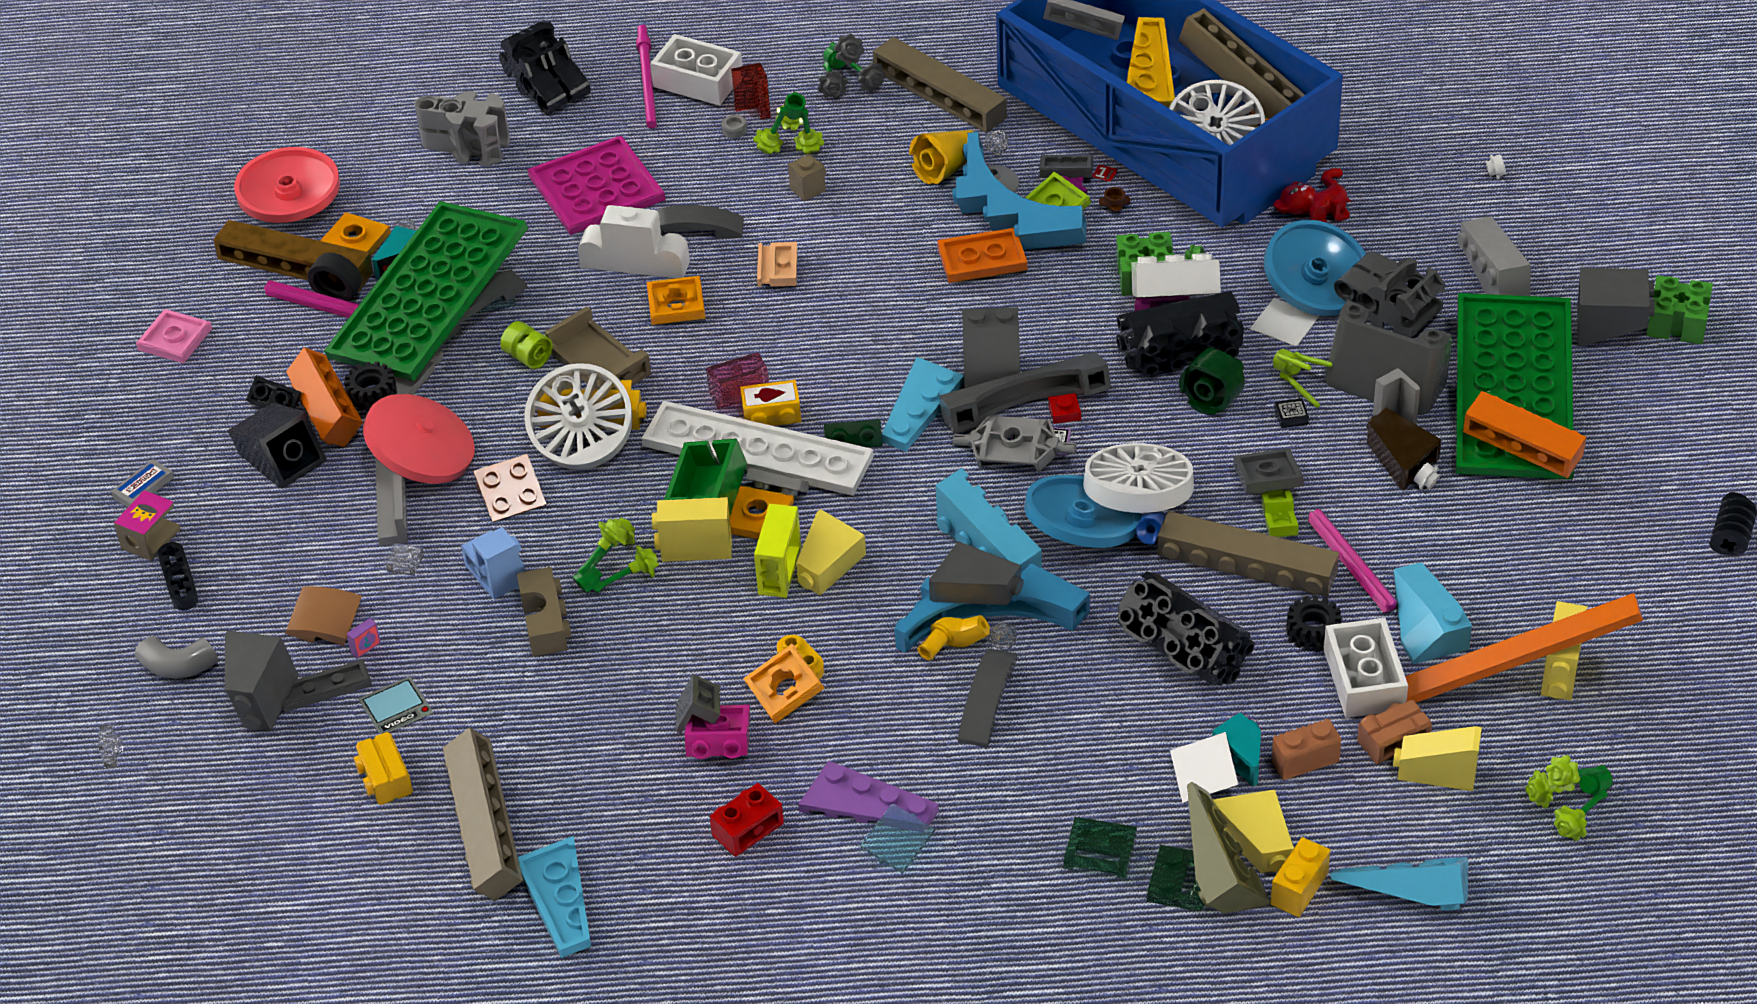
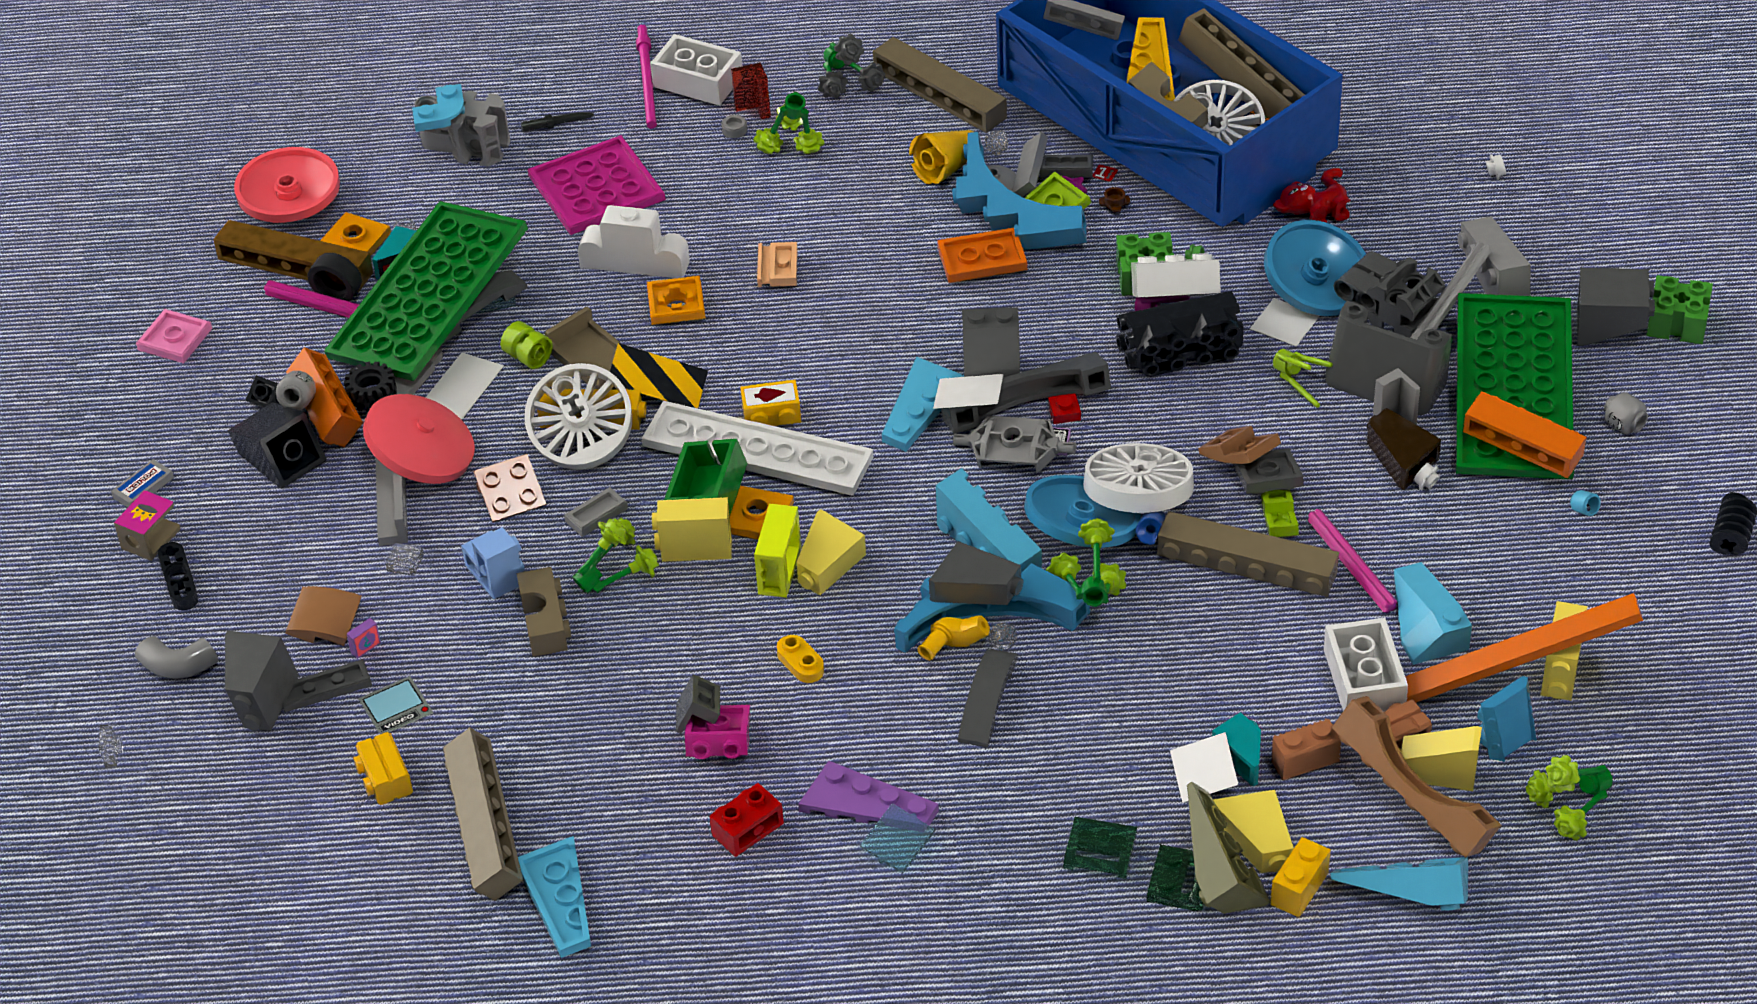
black connector [499,20,591,115] -> none
dark grey slope [656,205,744,238] -> none
clear pink brick [706,352,769,409] -> none
light orange piece [743,644,825,724] -> none
light grey plate [746,468,809,496] -> none
dark tan brick [788,154,826,201] -> none
dark green hinge [824,419,883,448] -> none
black brick [1118,571,1255,686] -> none
dark green brick [1179,348,1245,415] -> none
tile [1274,398,1309,428] -> none
black tyre [1286,595,1342,652] -> none
none -> light grey head [276,371,316,410]
none -> medium azure plate [412,84,465,132]
none -> white sticker [426,353,504,420]
none -> pearl dark grey piece [521,112,594,132]
none -> light grey tile [564,487,628,537]
none -> sticker [610,343,708,408]
none -> white sticker [933,374,1003,409]
none -> light grey tile [1012,131,1048,197]
none -> lime plant [1046,518,1127,607]
none -> dark tan arch [1128,62,1208,128]
none -> medium nougat slope [1198,426,1281,464]
none -> medium nougat arch [1332,696,1502,858]
none -> light grey axle [1410,242,1491,340]
none -> dark azure slope [1477,676,1537,762]
none -> medium azure piece [1570,490,1601,516]
none -> light grey head [1604,392,1648,434]

